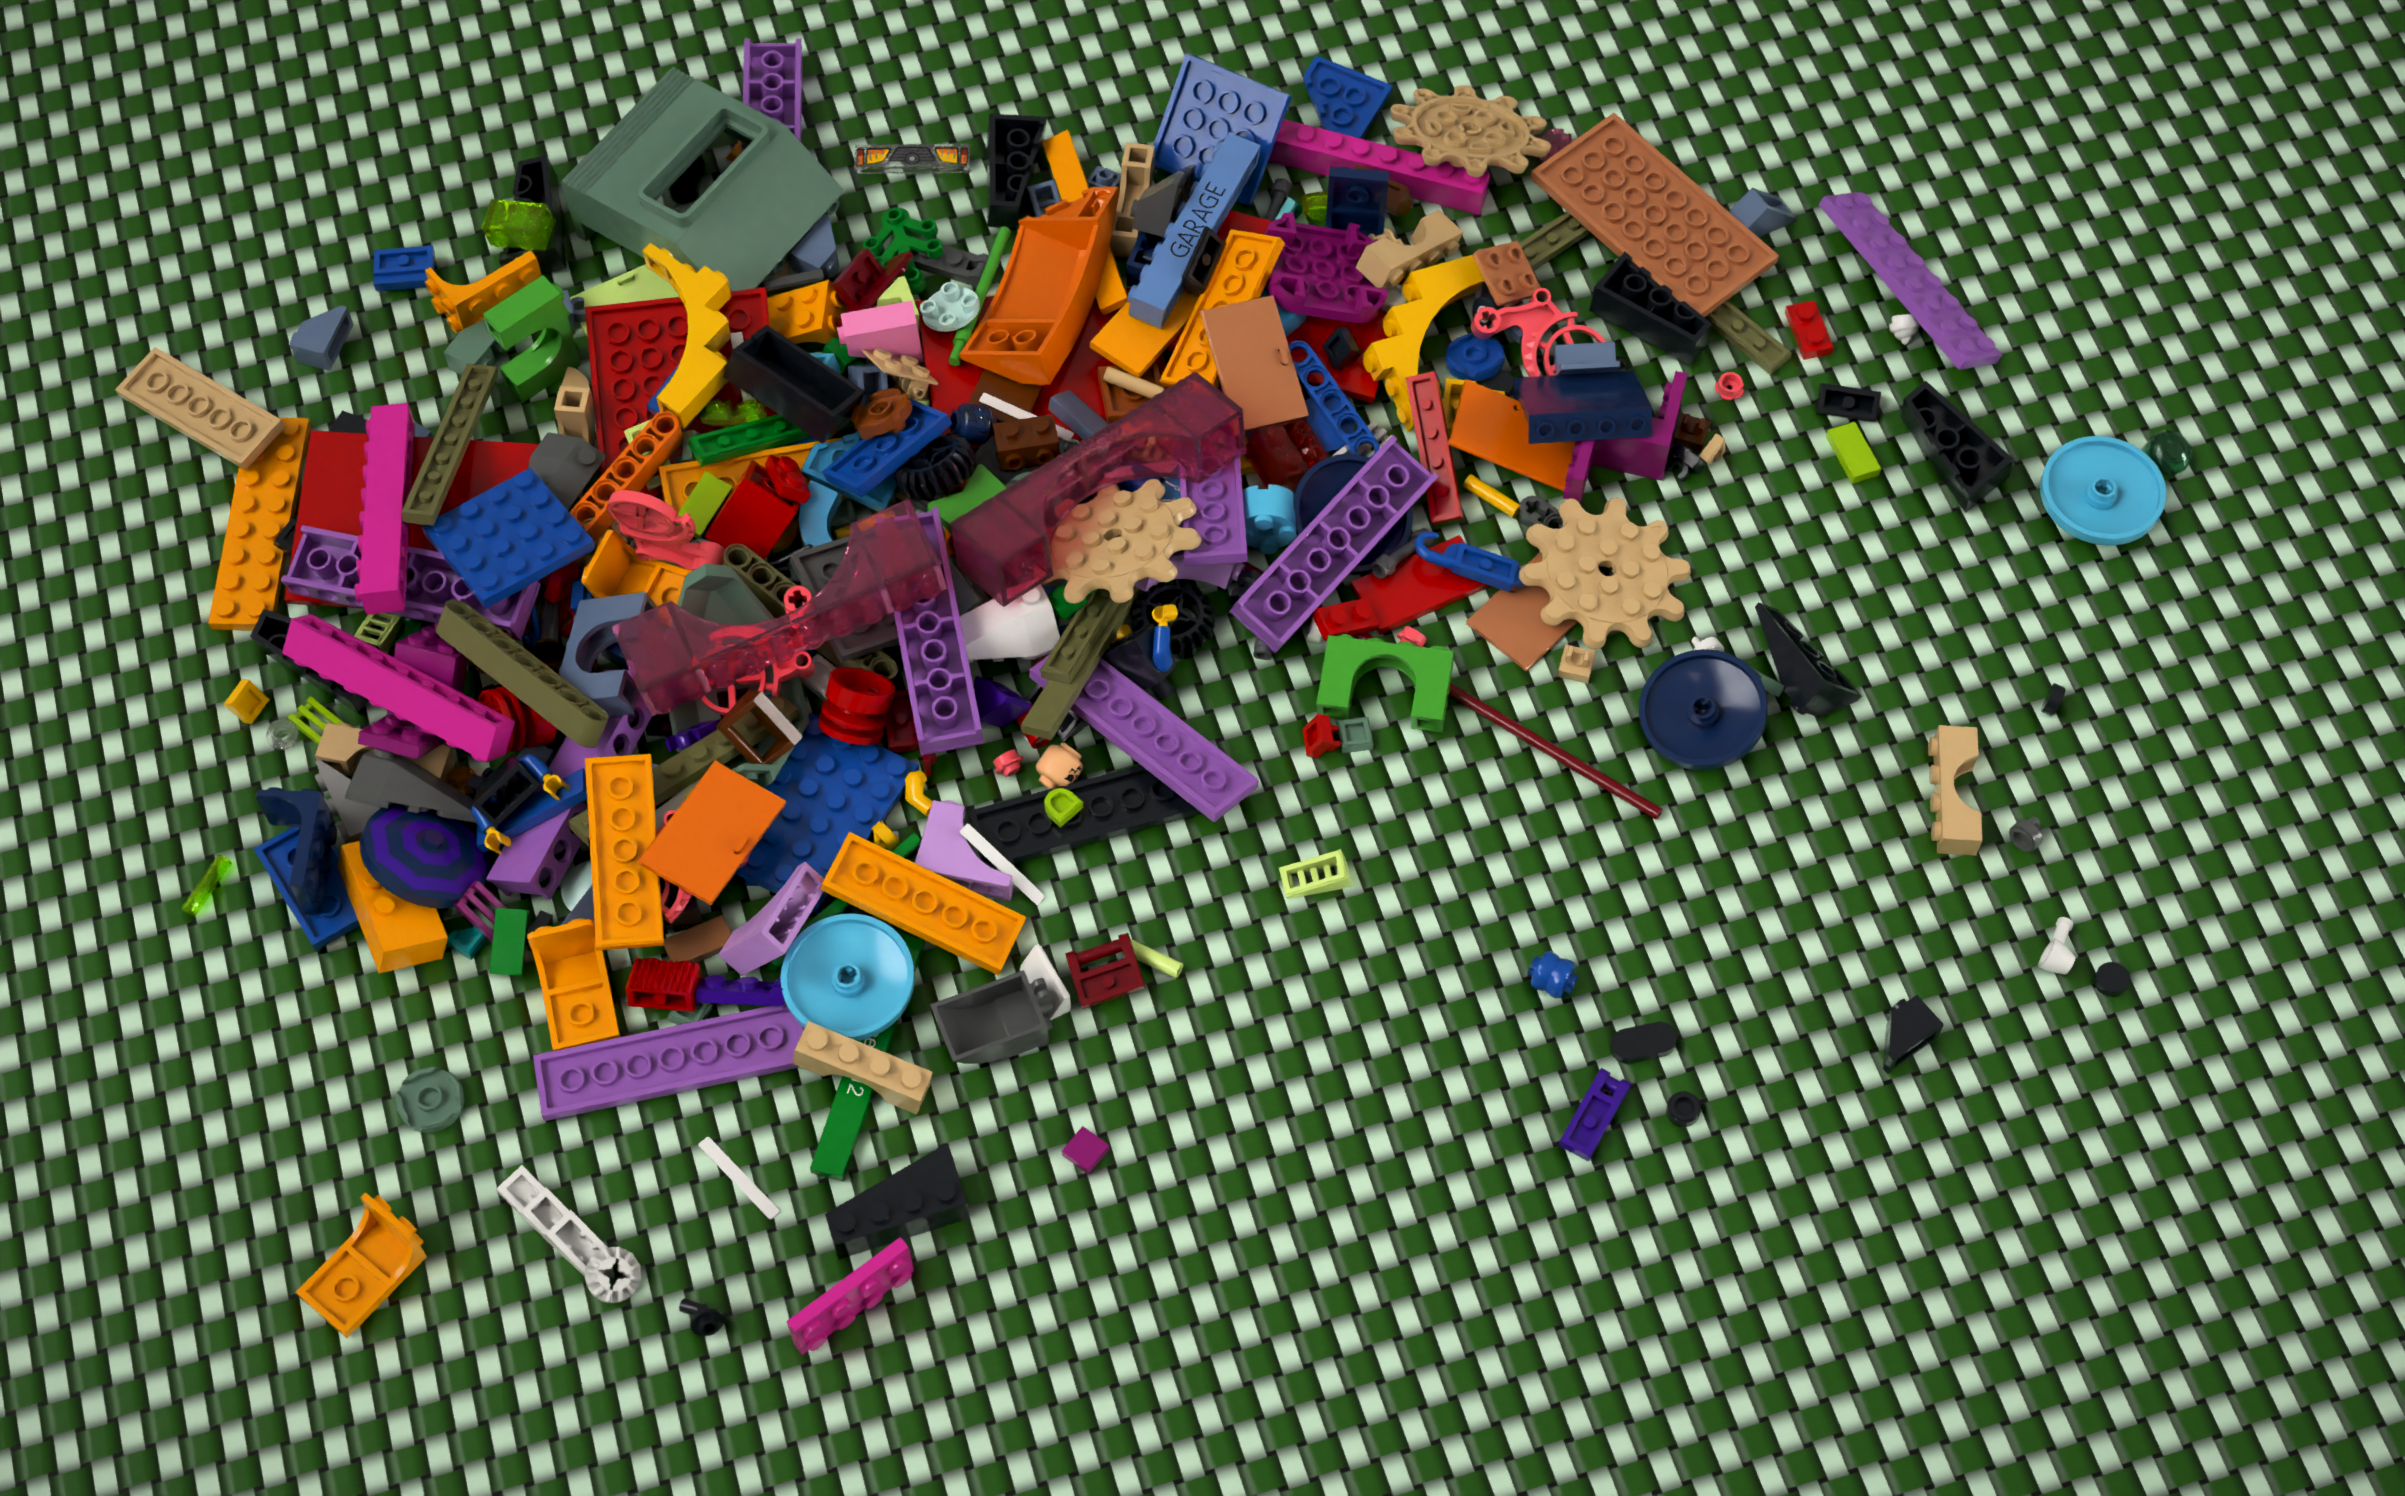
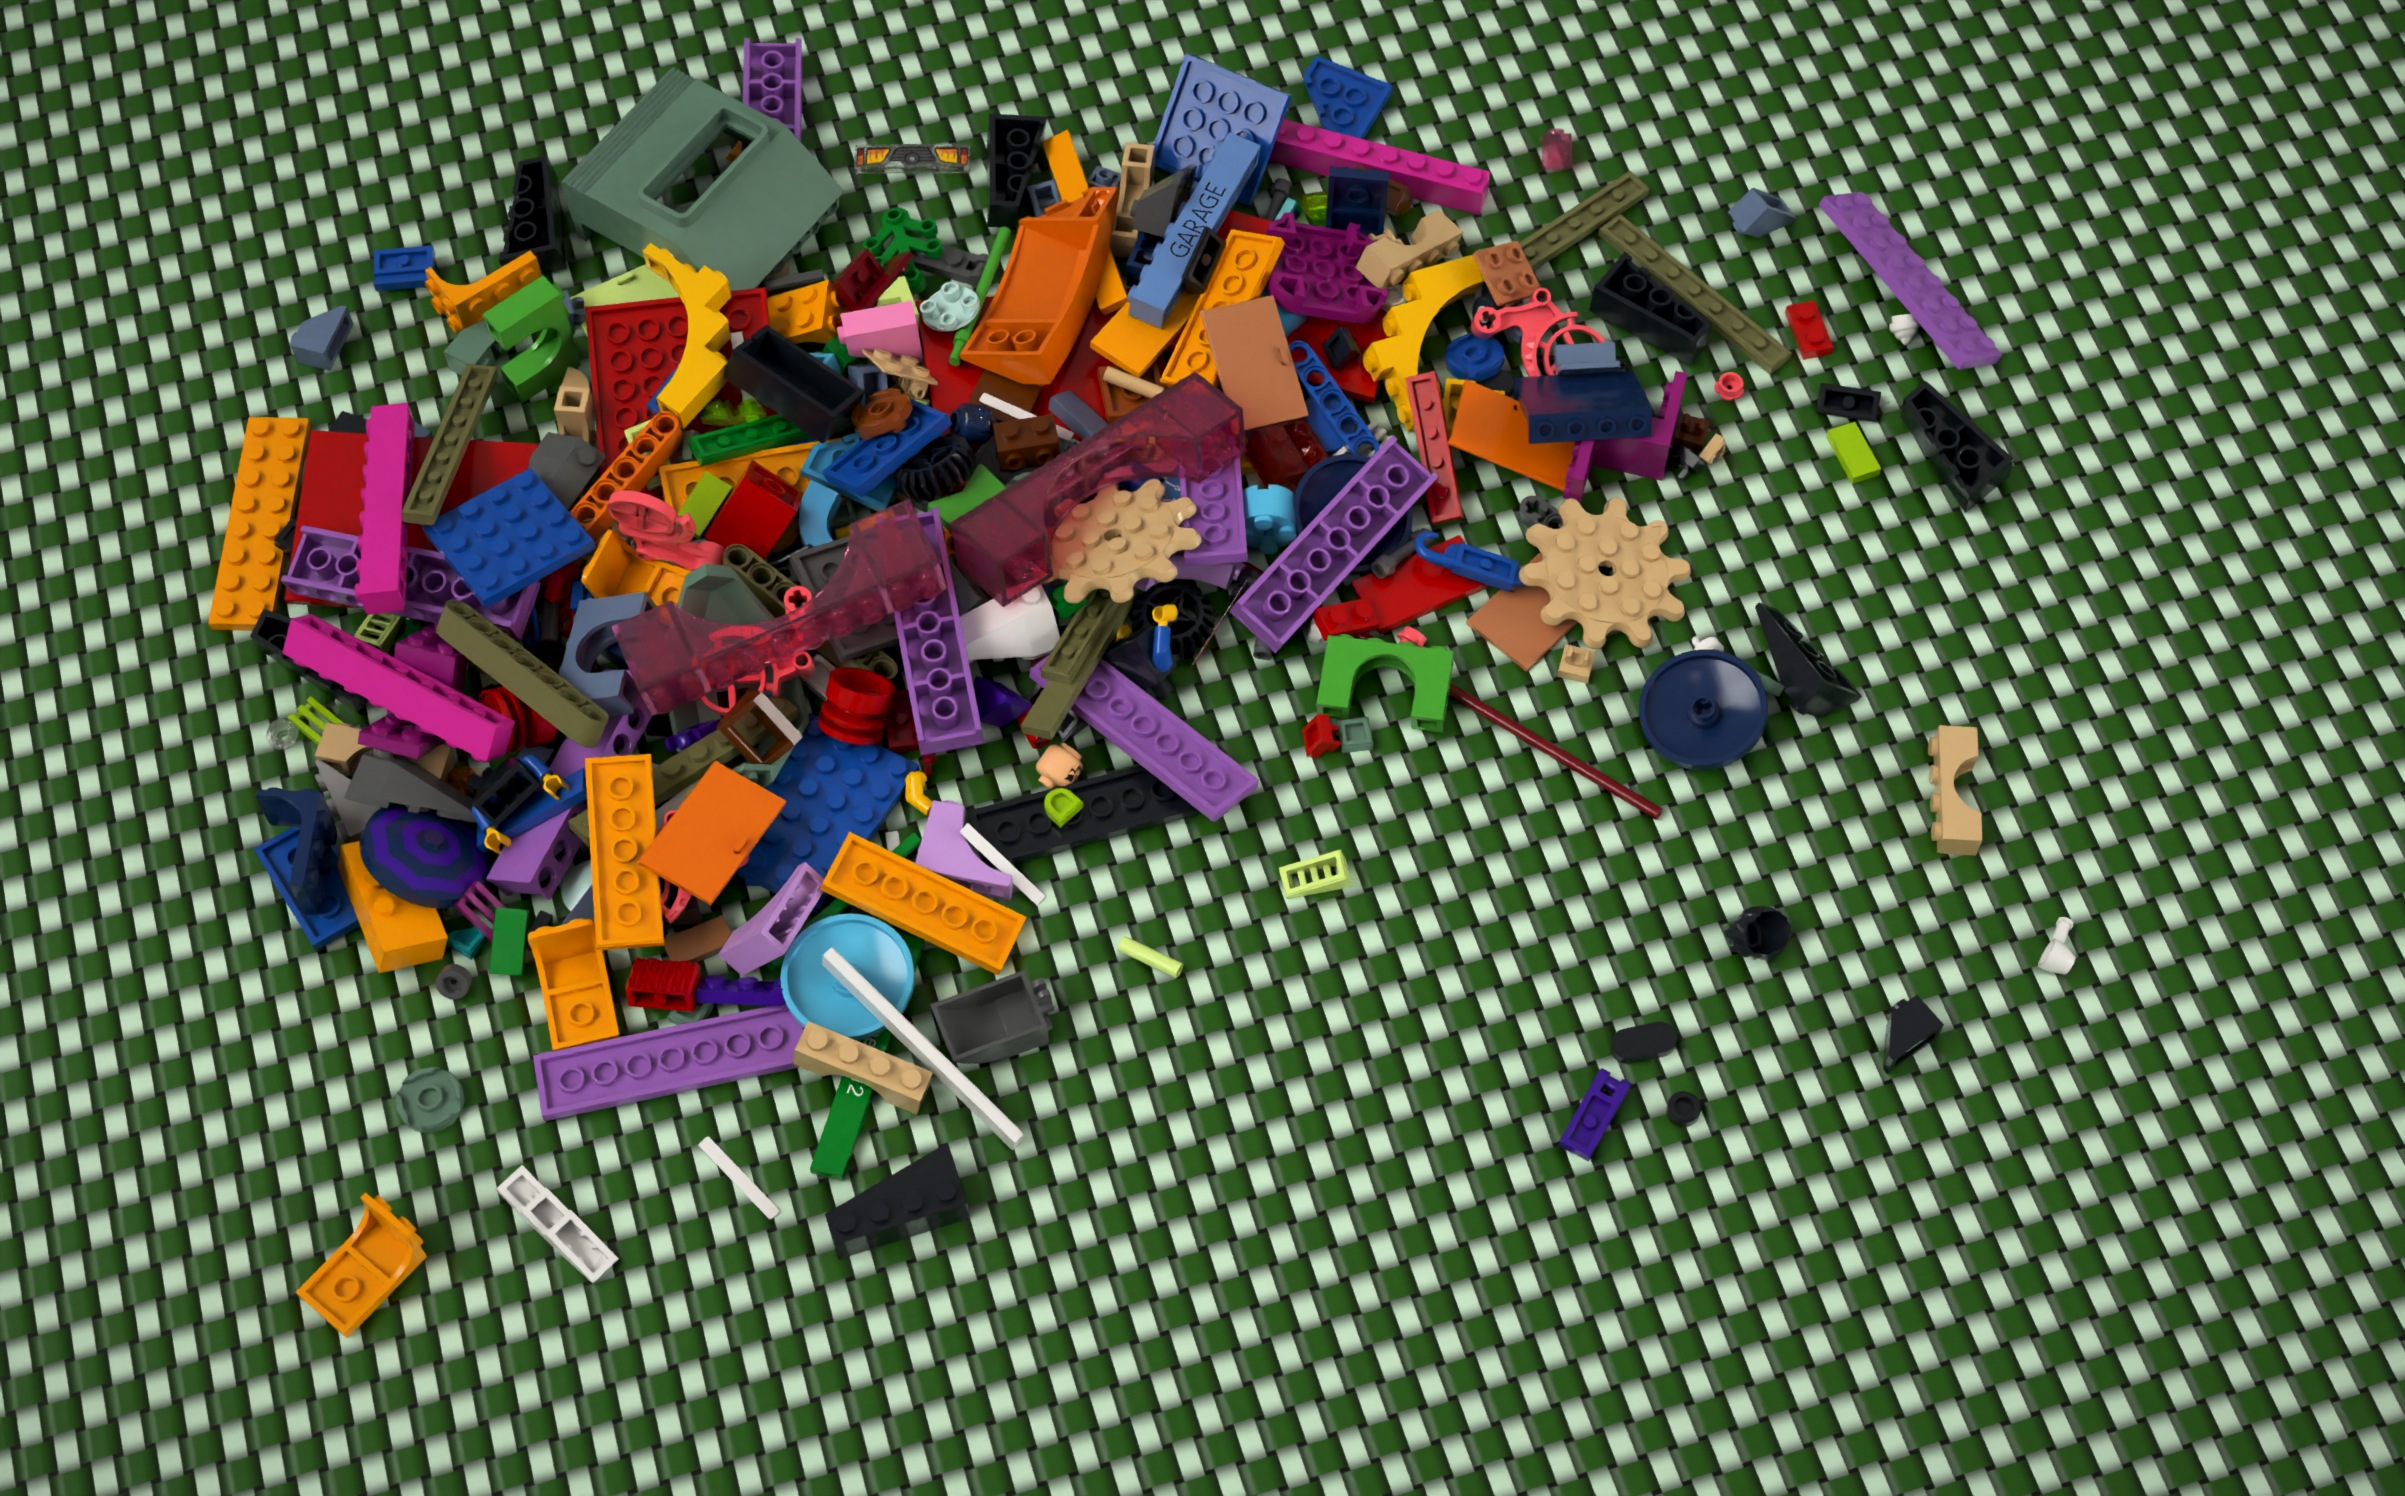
tan plate [115,347,286,470] -> none
clear neon green piece [181,855,232,917] -> none
yellow tile [224,679,269,724] -> none
clear neon green brick [481,199,555,251] -> none
white gear [585,1247,641,1303] -> none
black tile [668,155,705,203] -> none
black plate [679,1298,724,1336] -> none
red plate [765,454,811,504] -> none
dark pink plate [786,1237,914,1355] -> none
sand blue slope [790,214,839,281] -> none
yellow tile [871,821,901,851] -> none
coral plate [993,749,1023,777] -> none
white slope [1020,944,1071,1020] -> none
magenta tile [1062,1126,1109,1175] -> none
dark red plate [1065,933,1146,1009] -> none
tan plate [1390,85,1551,177] -> none
yellow piece [1463,474,1520,519] -> none
blue piece [1527,951,1579,999] -> none
nougat plate [1530,113,1779,317] -> none
dark grey tile [2009,816,2043,852] -> none
medium azure dish [2040,436,2166,545] -> none
black tile [2041,683,2066,716] -> none
black tile [2094,962,2130,997] -> none
clear green hair [2142,430,2193,476] -> none
none -> dark grey tile [436,964,472,999]
none -> white tile [822,948,1023,1150]
none -> sticker [1191,580,1248,668]
none -> black hair [1724,906,1791,961]

